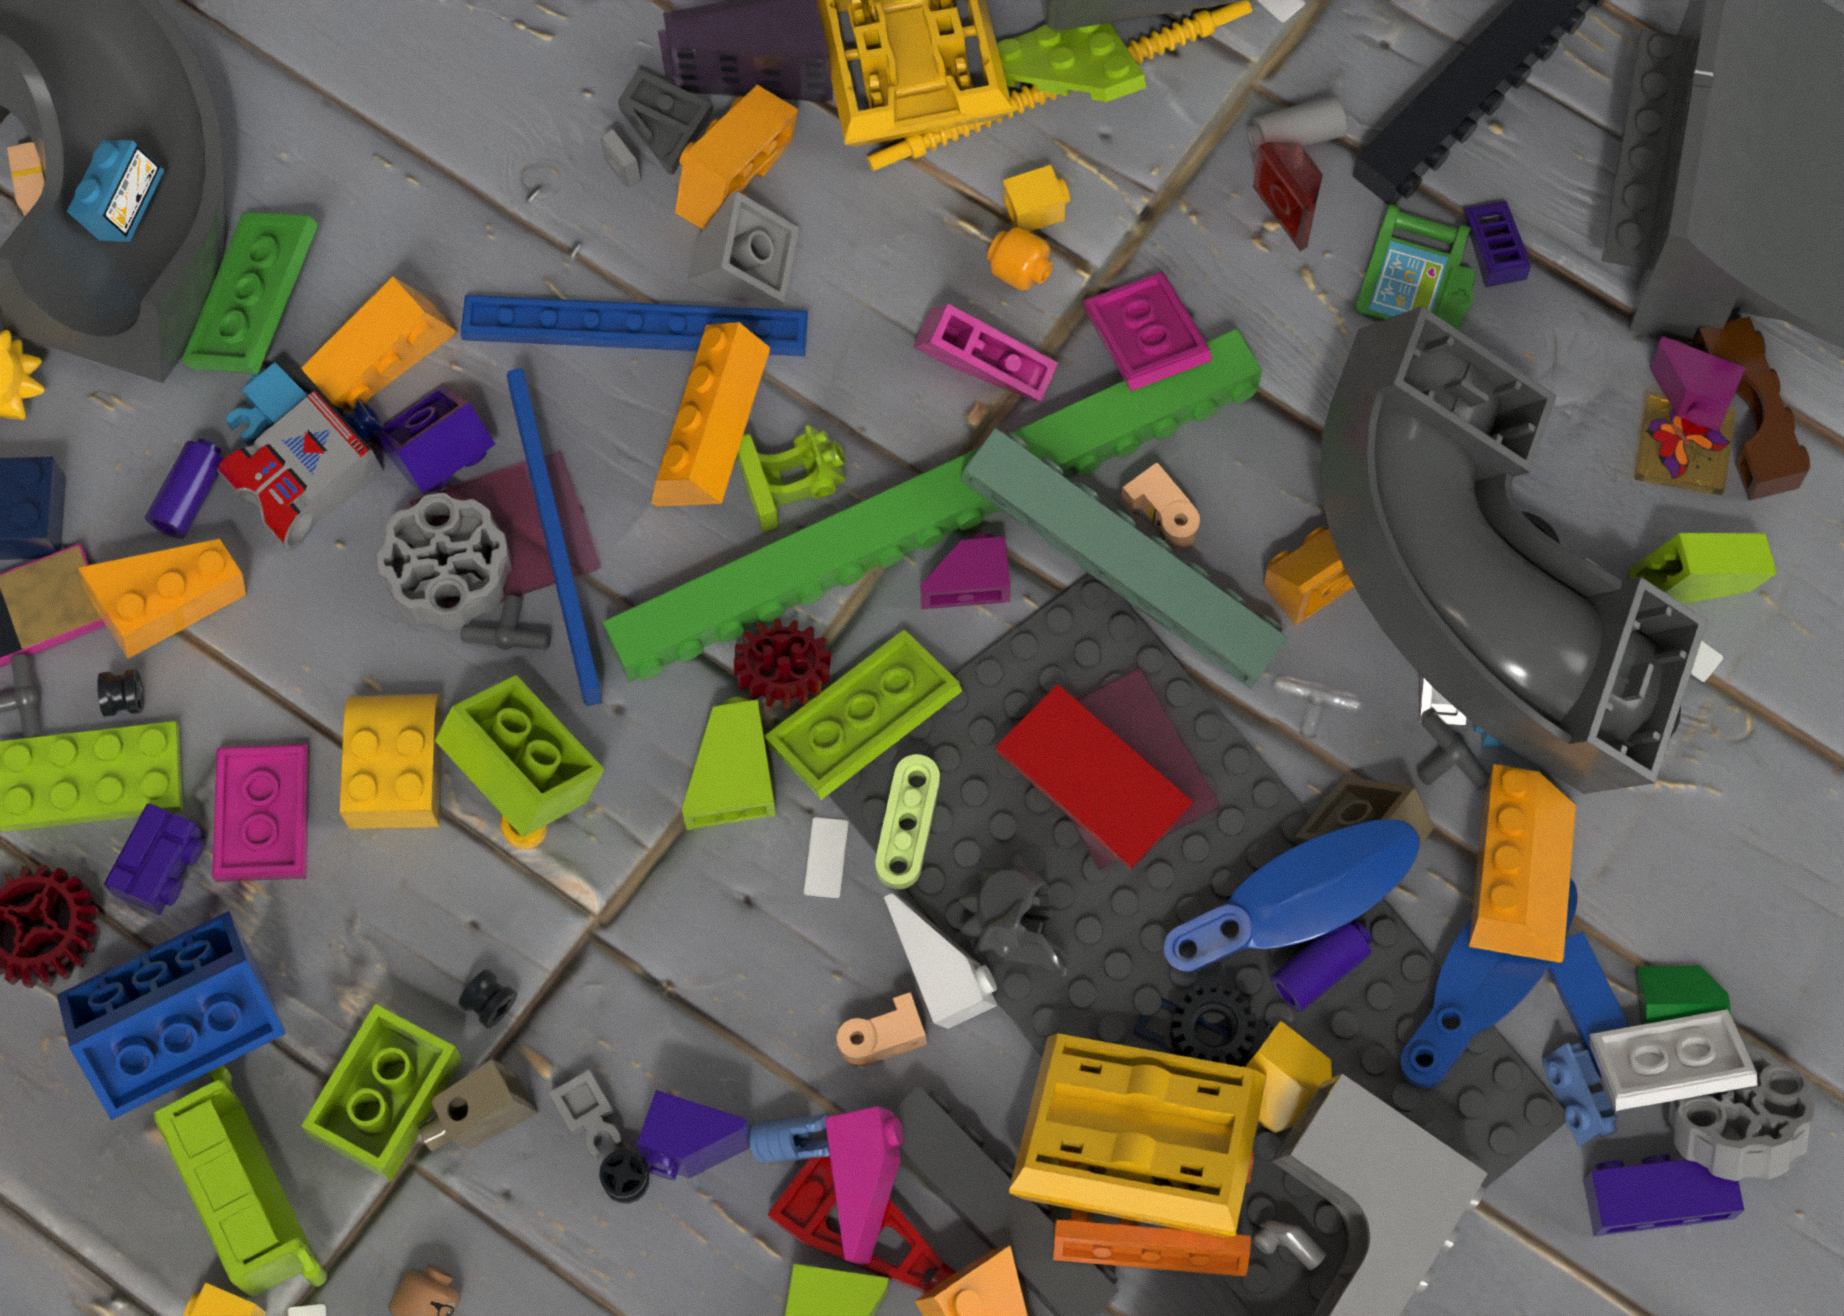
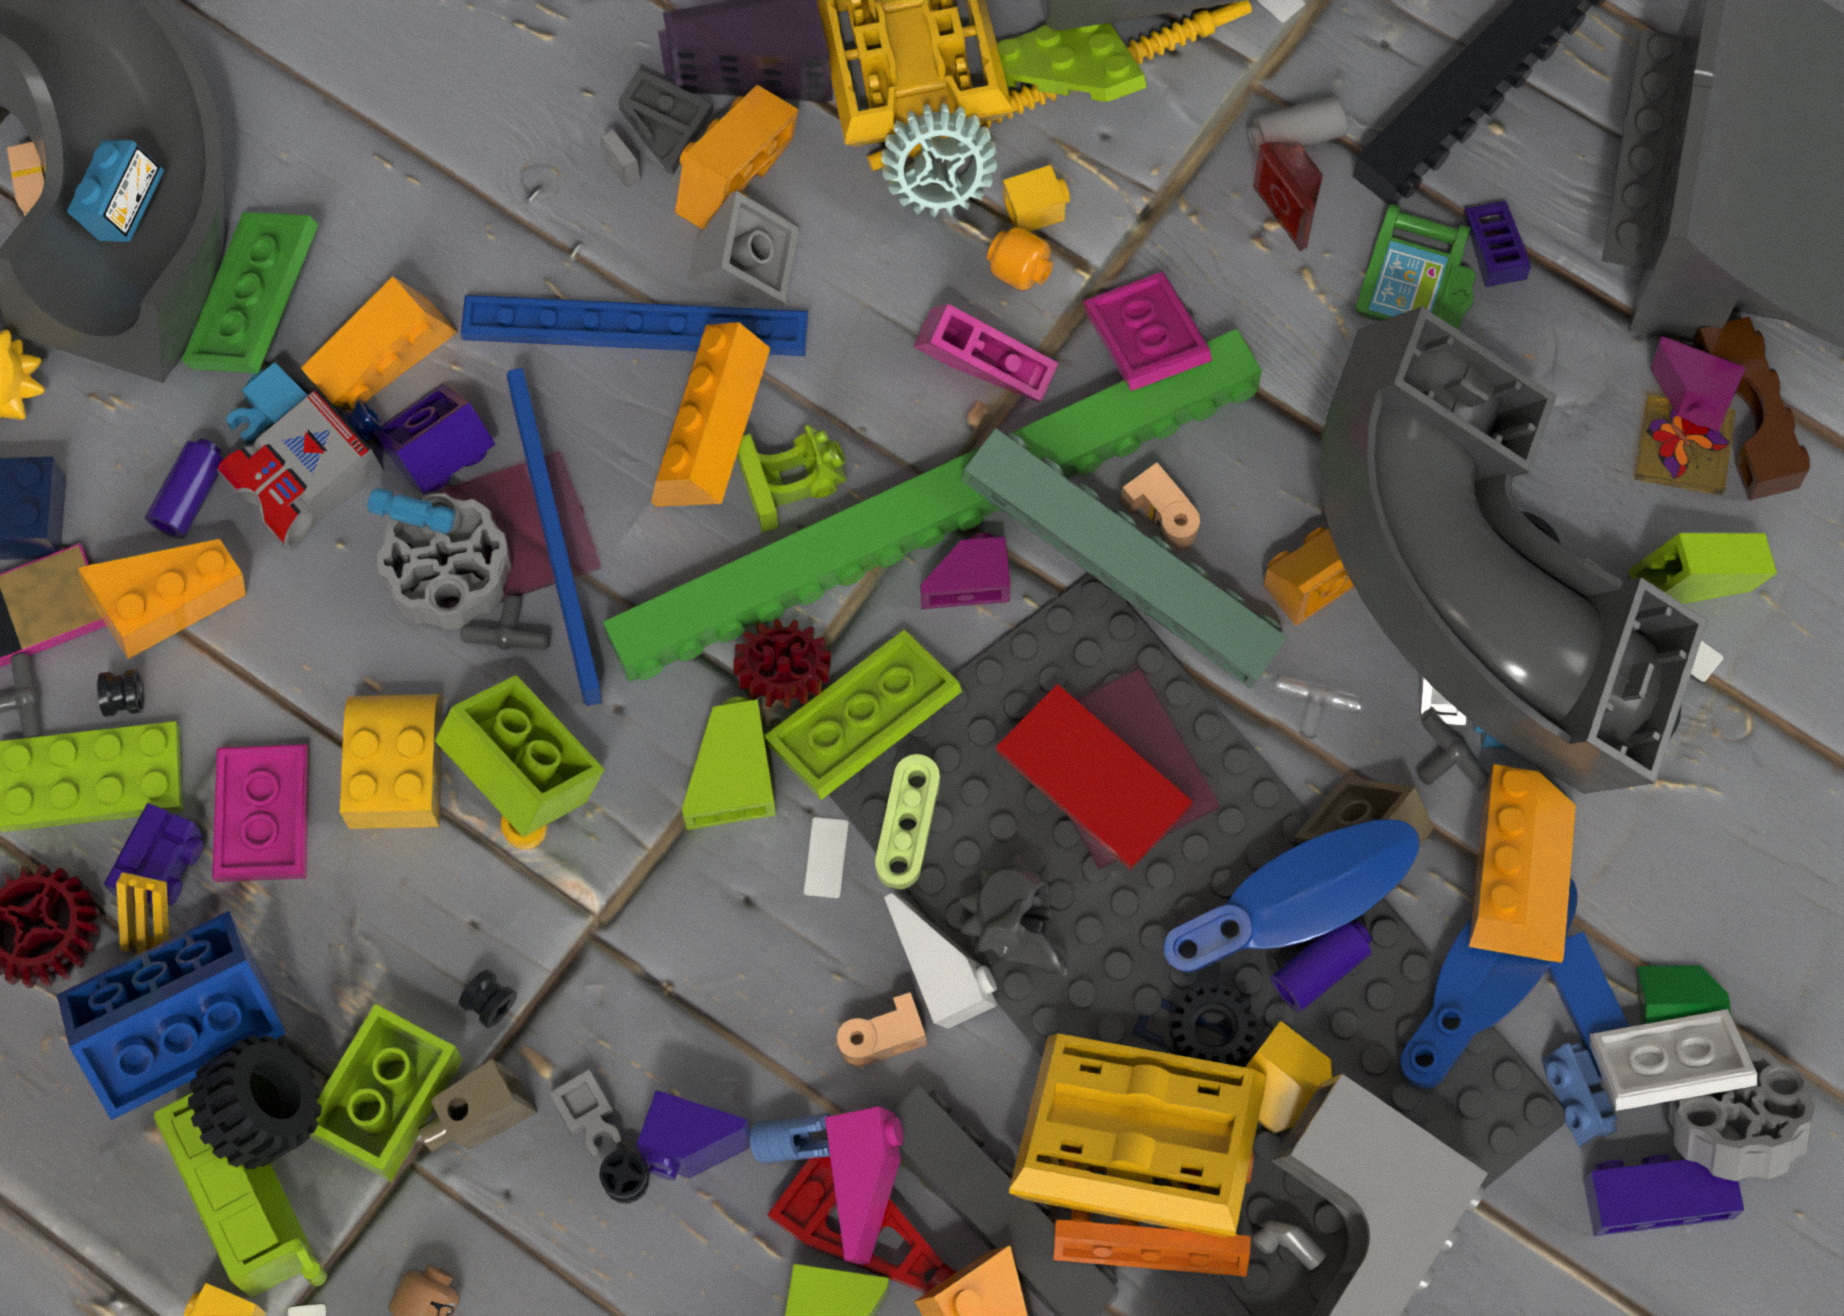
none -> yellow tile [116,872,169,954]
none -> black tyre [188,1035,322,1169]
none -> dark azure axle [367,488,455,534]
none -> light aqua gear [881,102,997,218]

